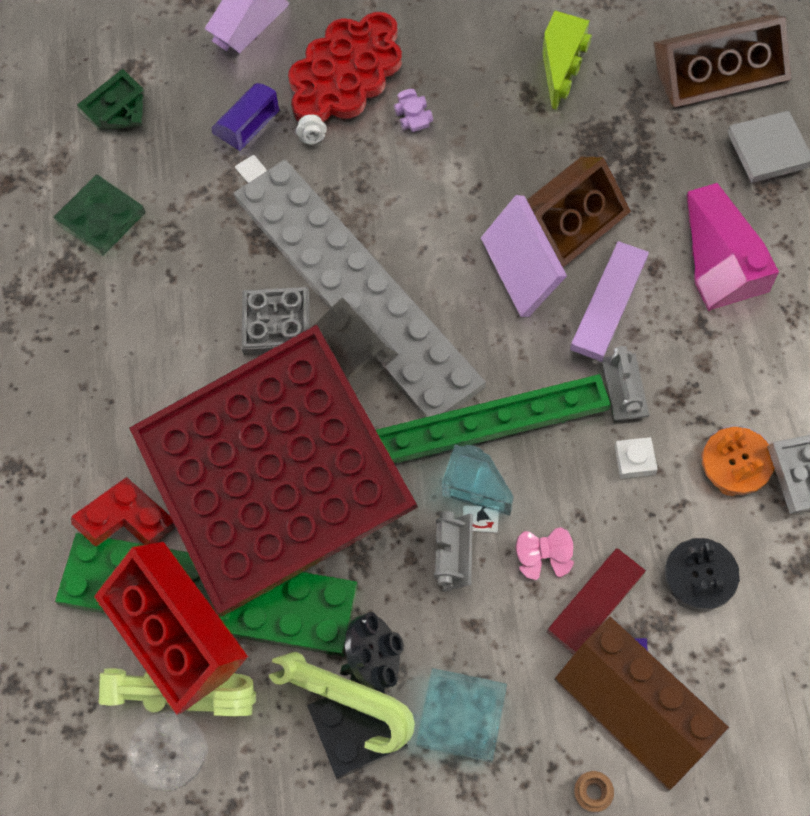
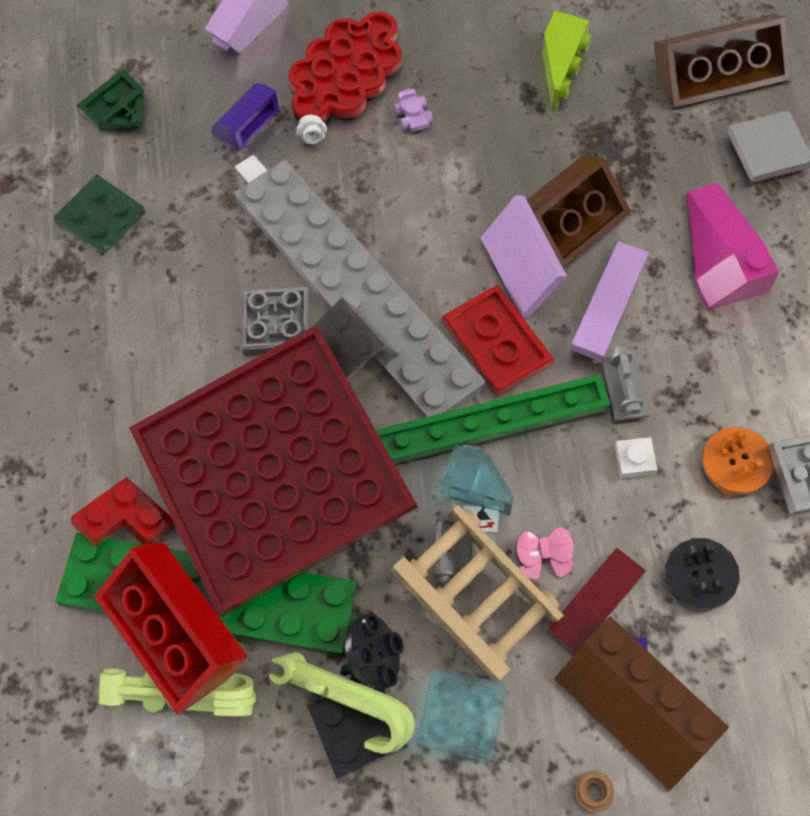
none -> tan fence [389,505,564,681]
none -> red tile [442,284,555,398]

